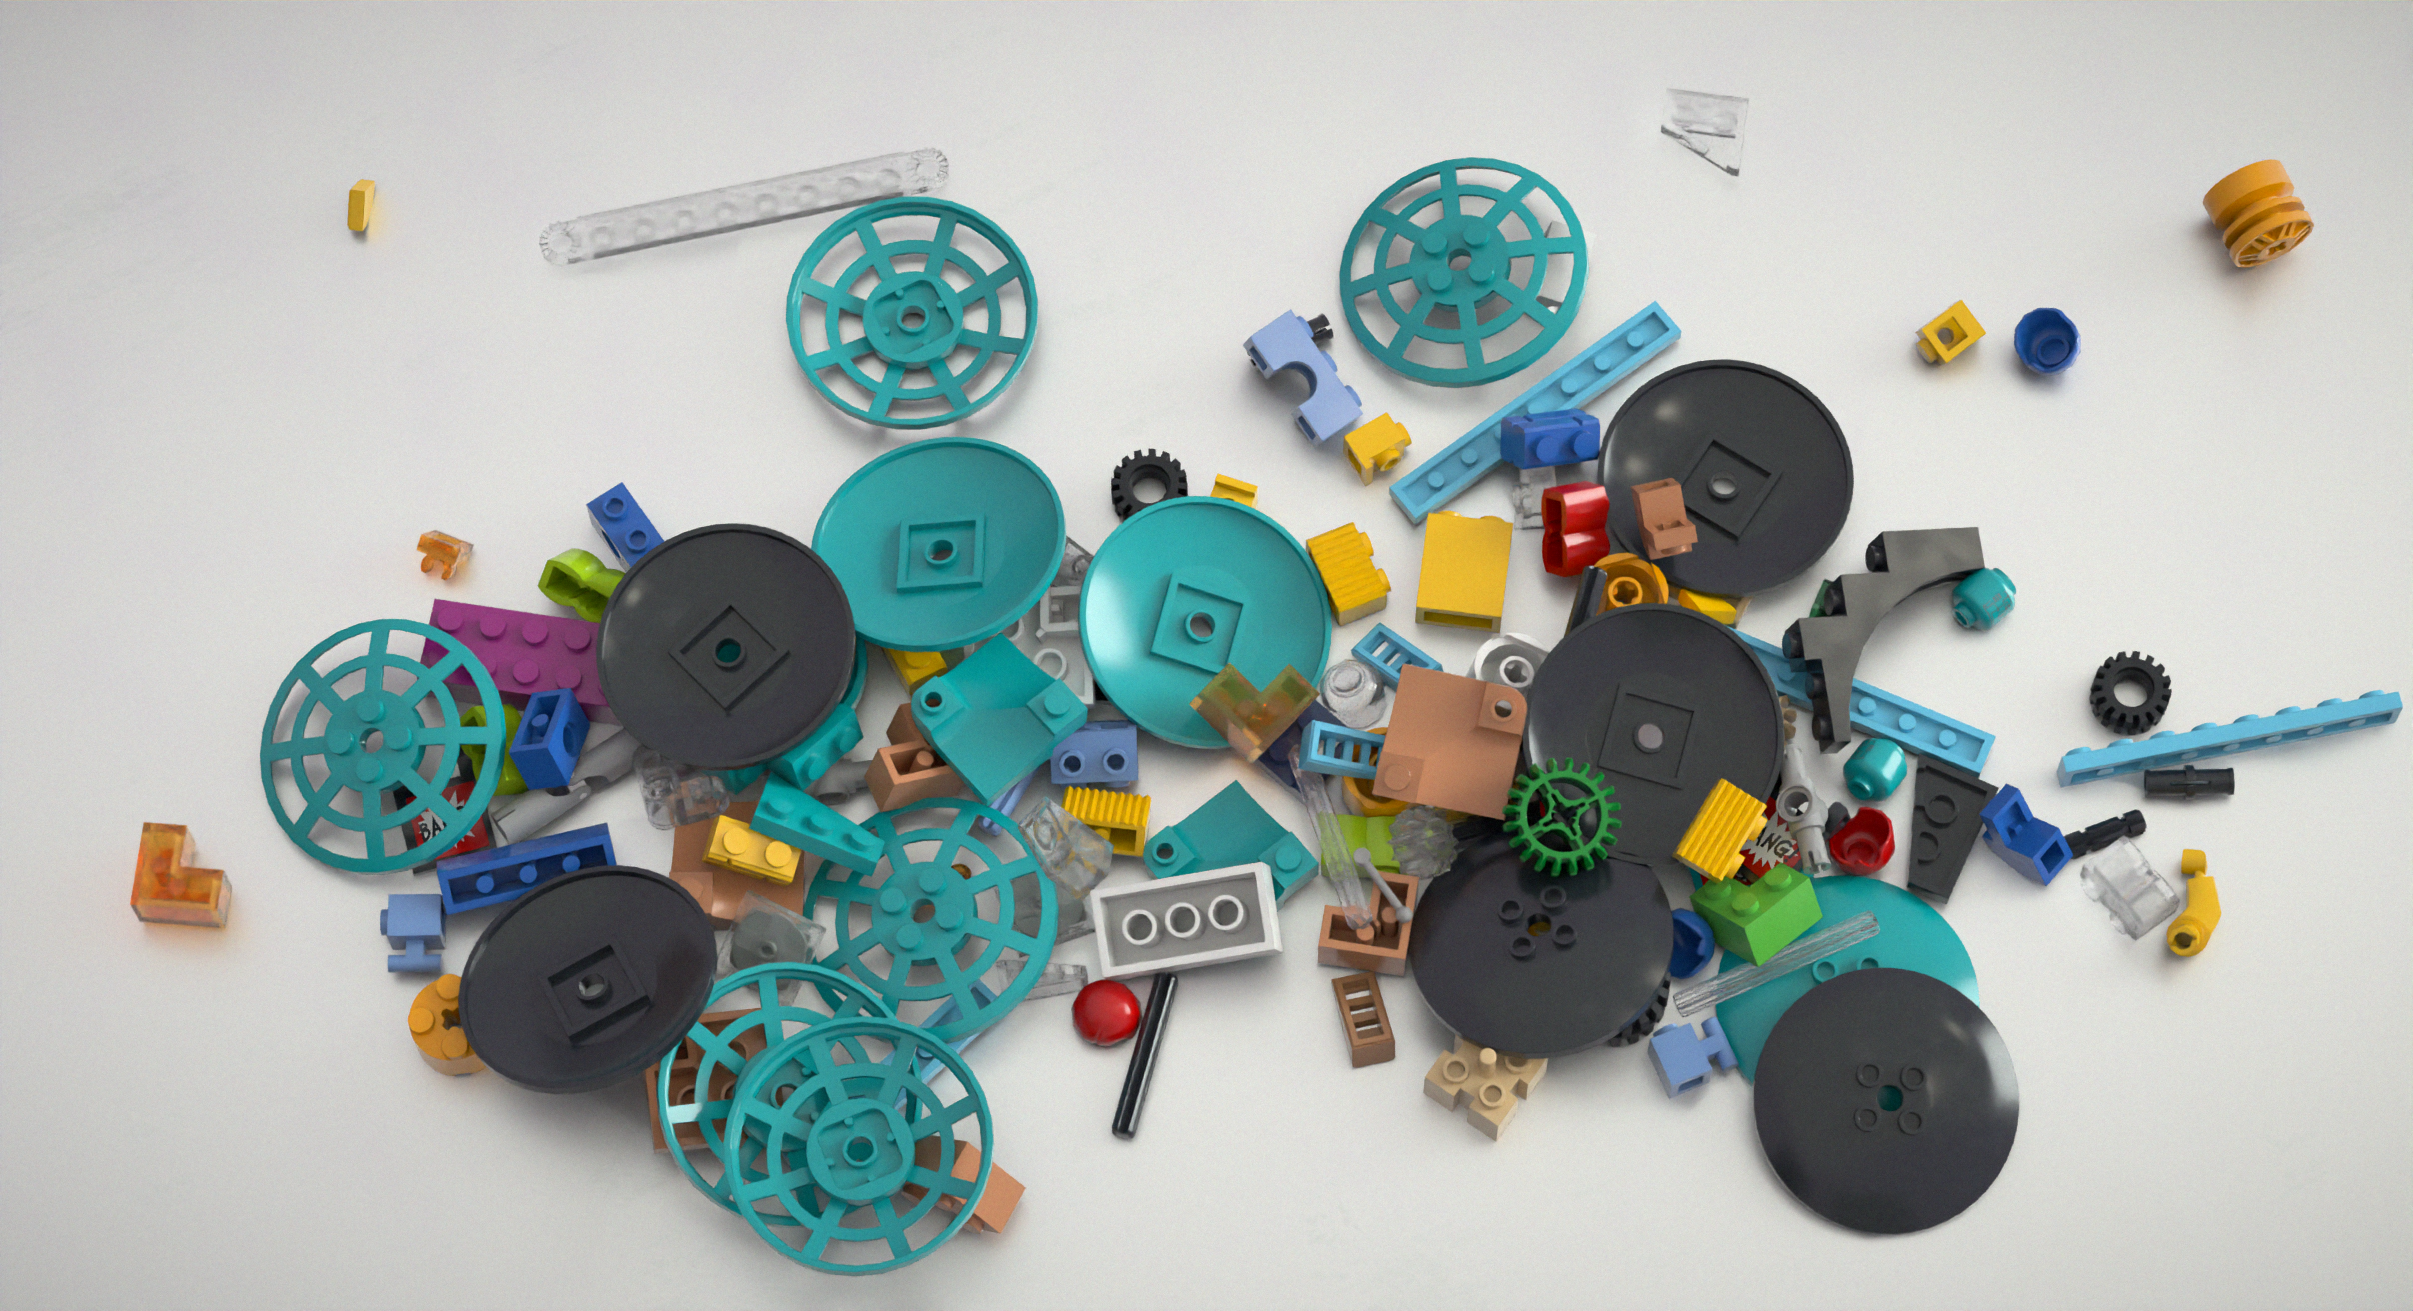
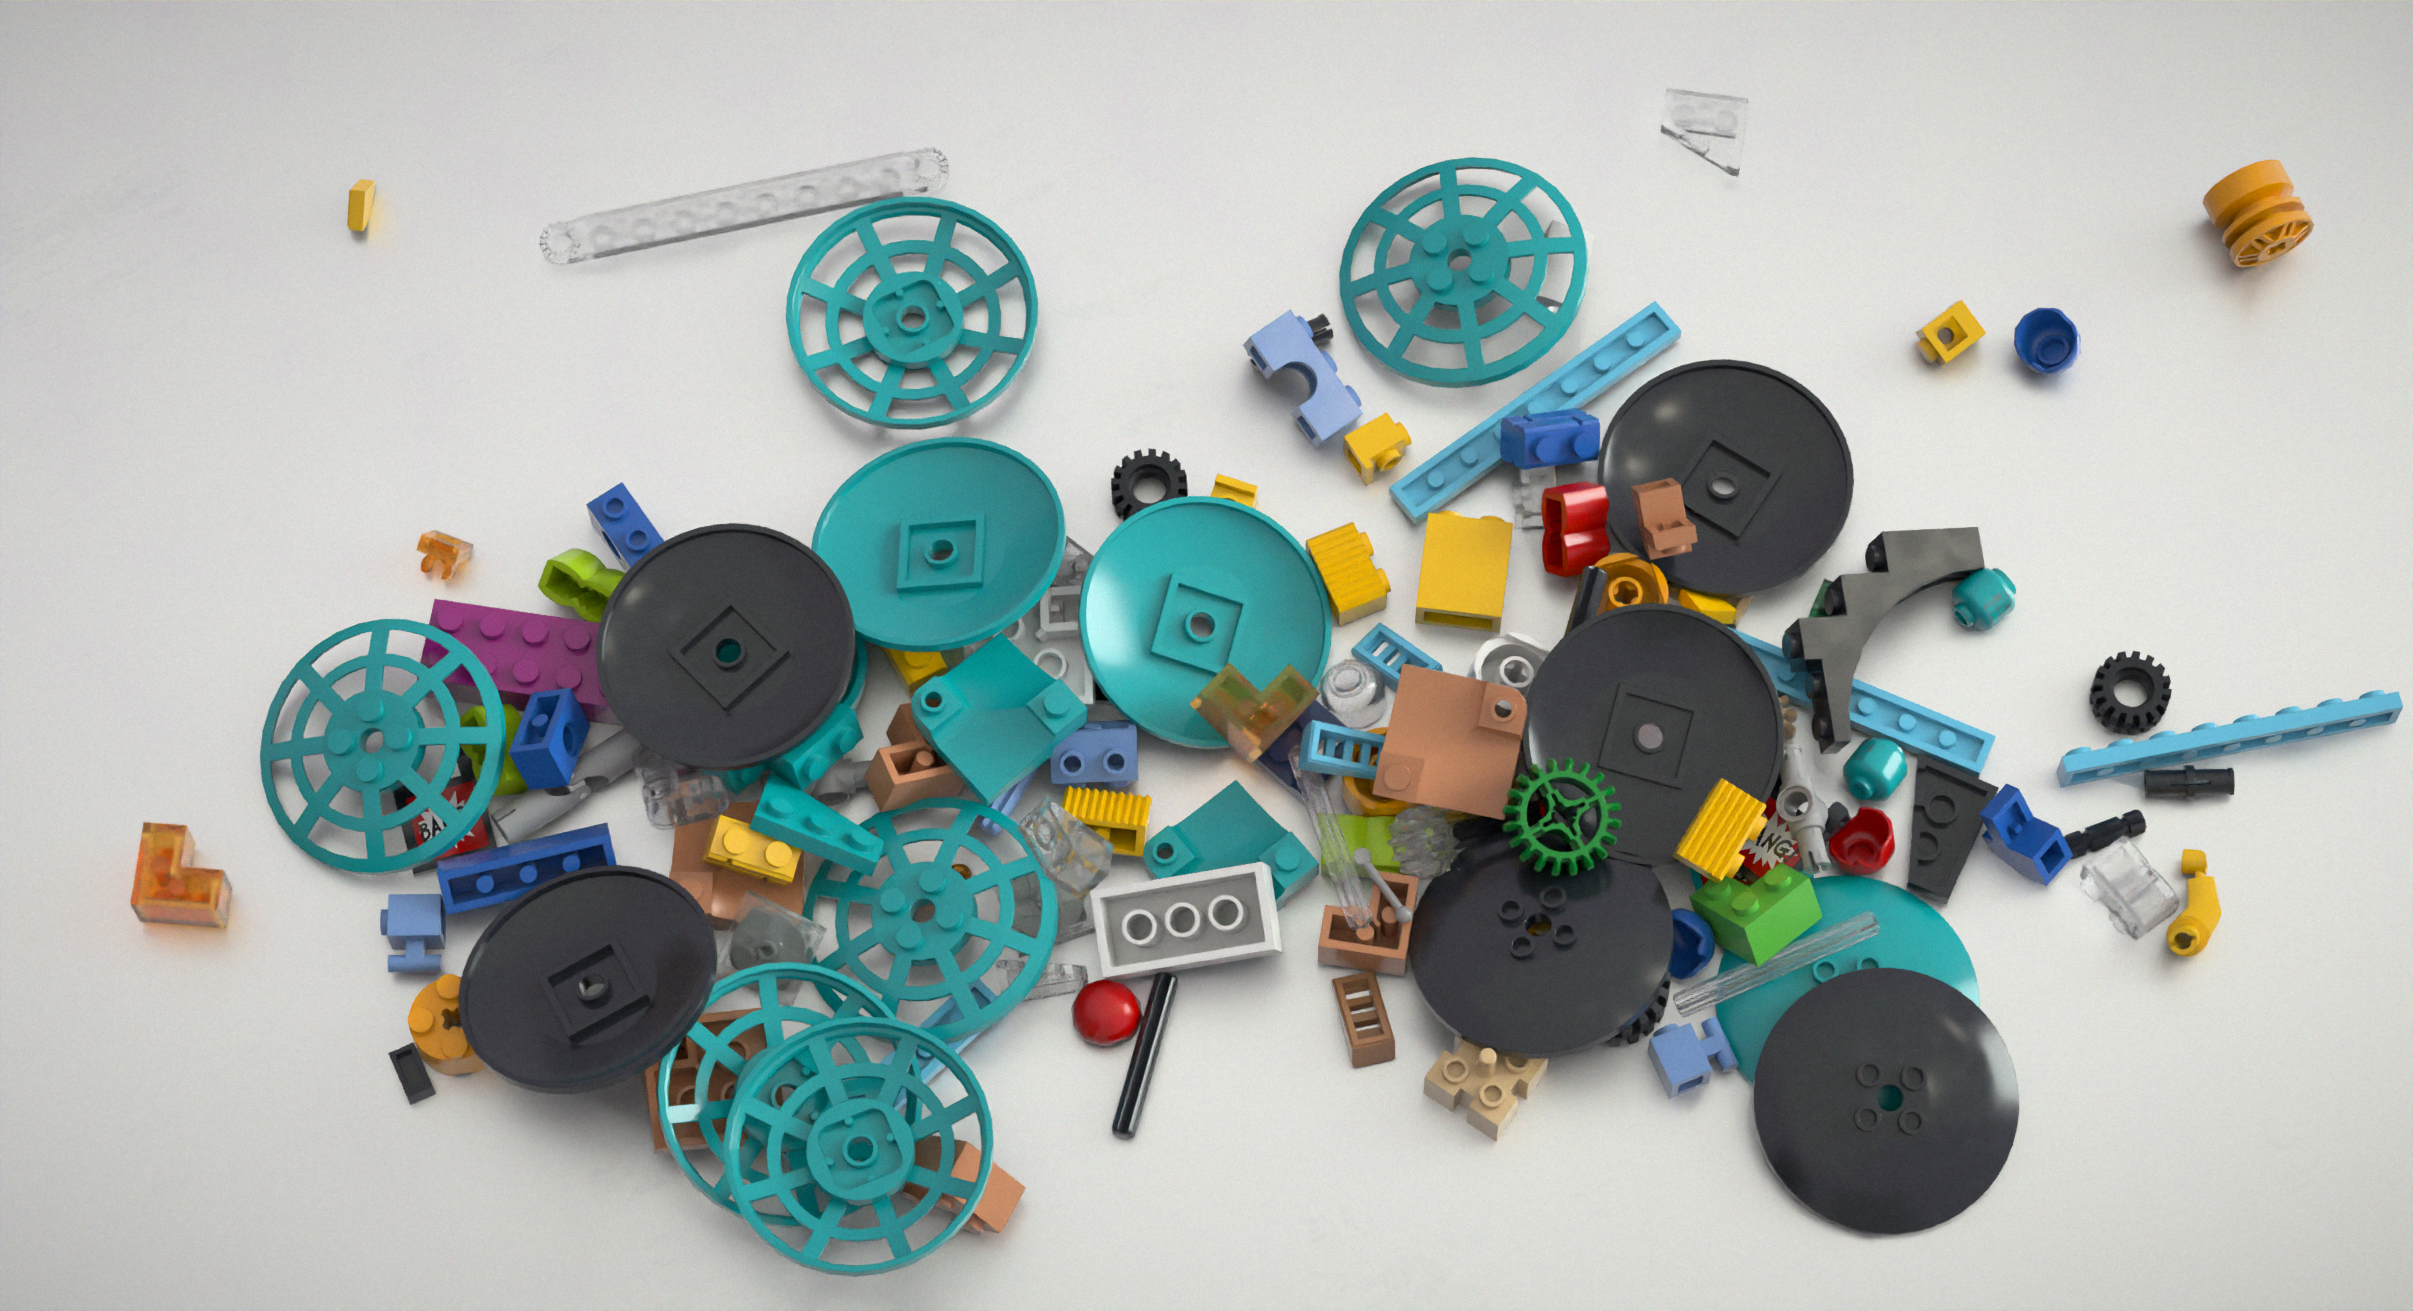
none -> black piece [388,1042,436,1105]

